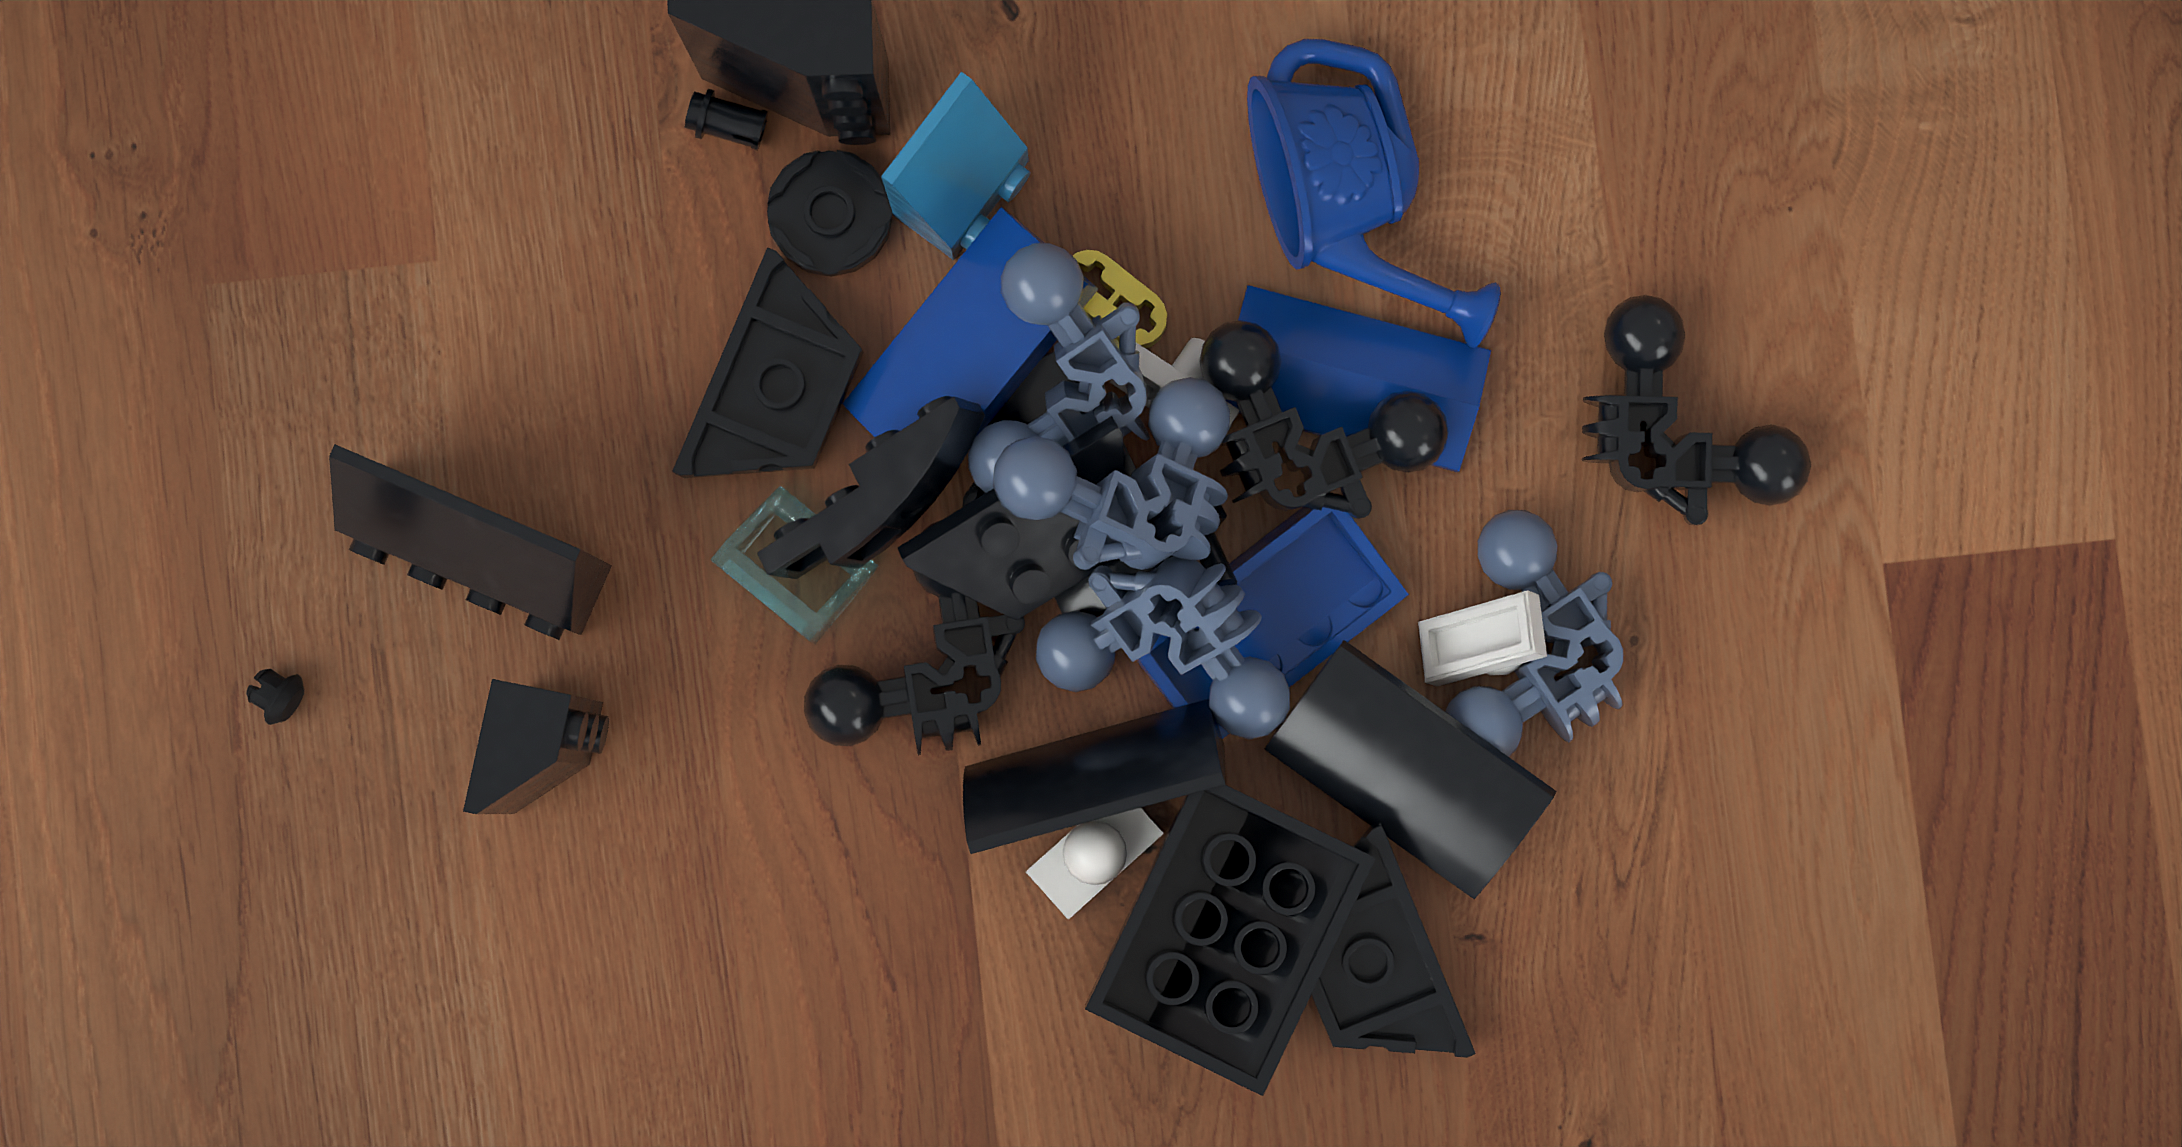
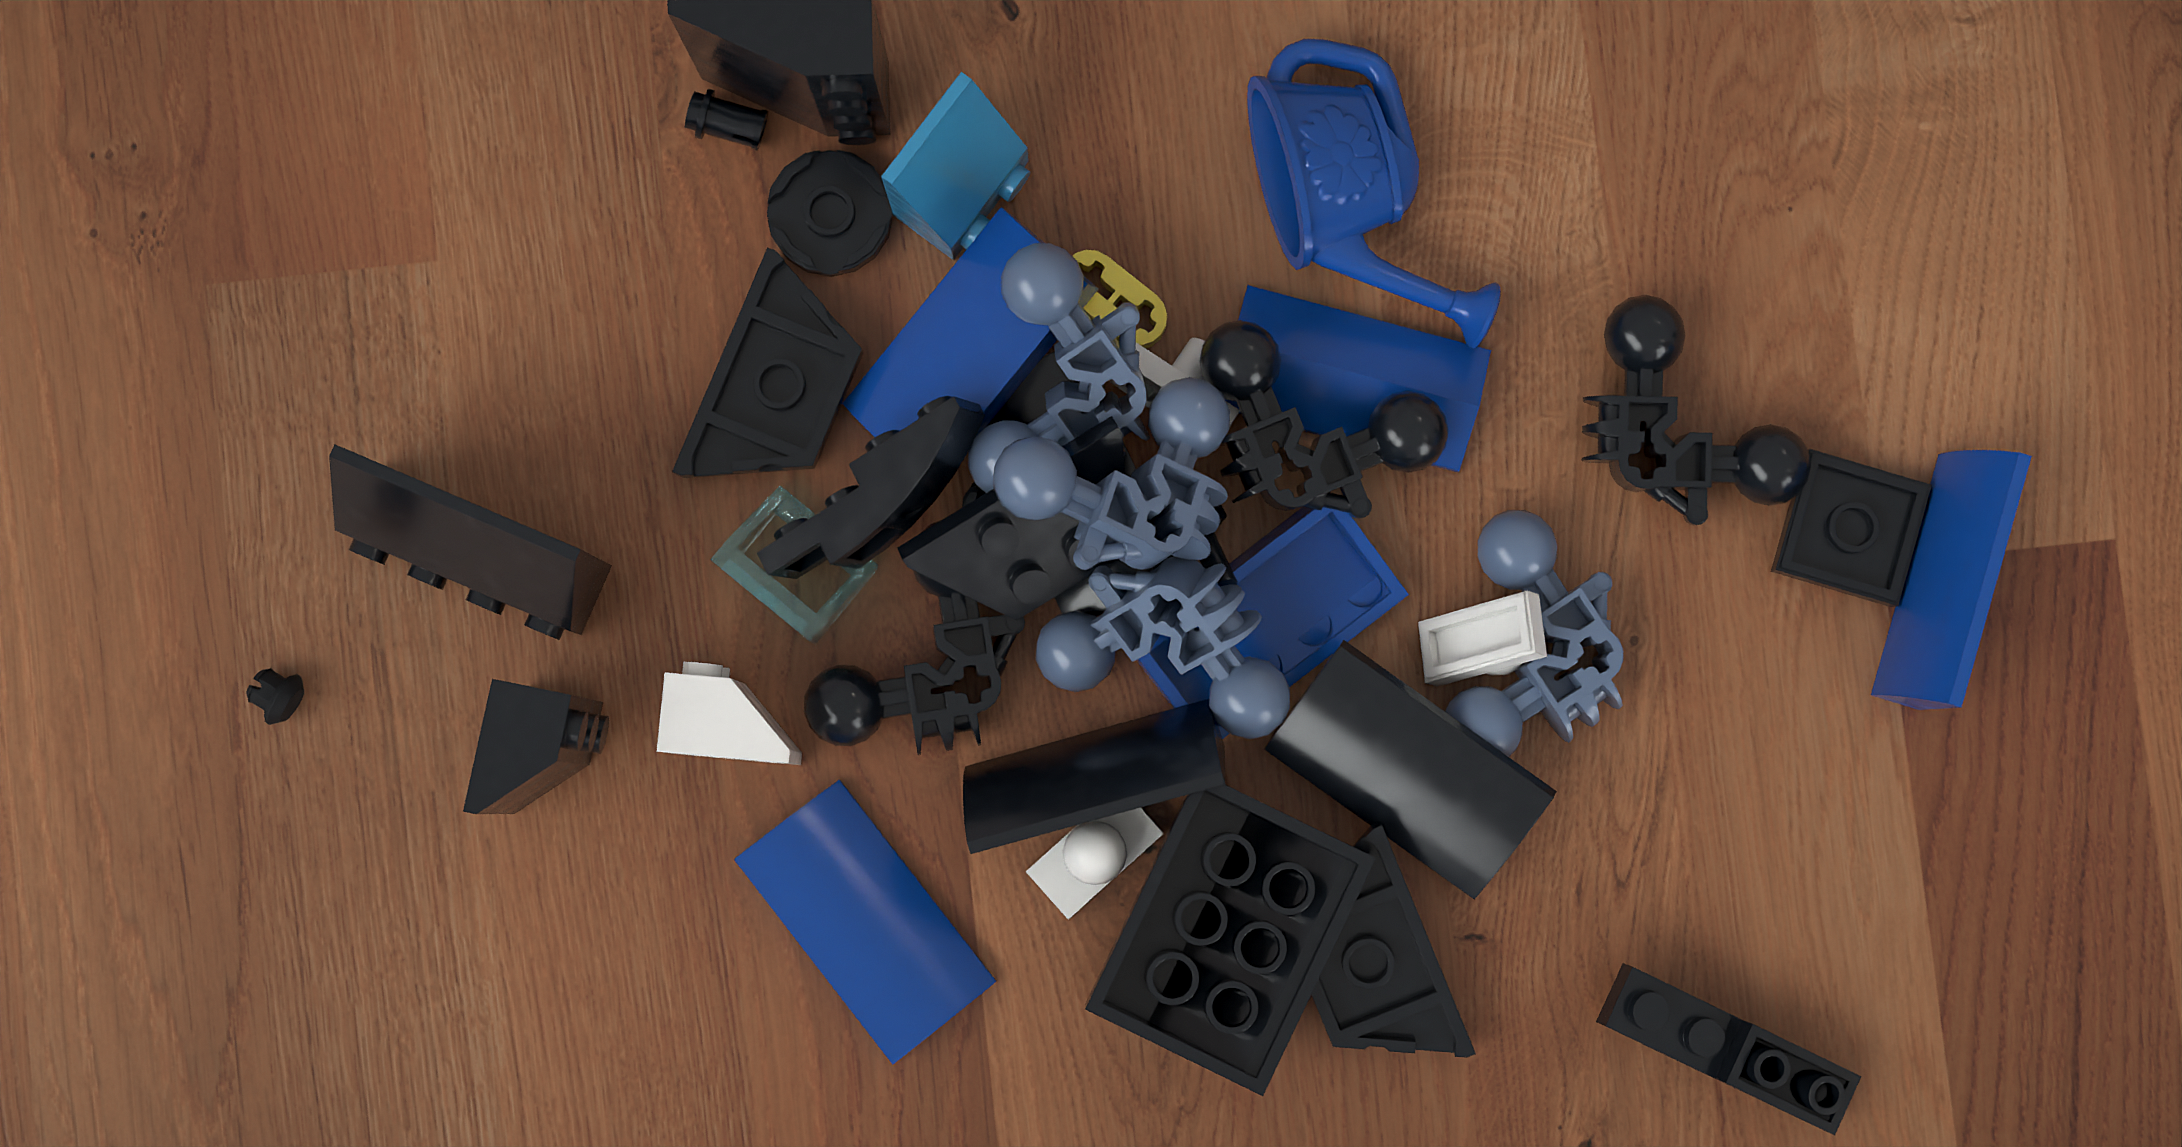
none -> white slope [657,662,802,765]
none -> blue slope [734,780,996,1065]
none -> black slope [1596,963,1861,1135]
none -> black tile [1771,449,1932,607]
none -> blue slope [1871,450,2032,710]

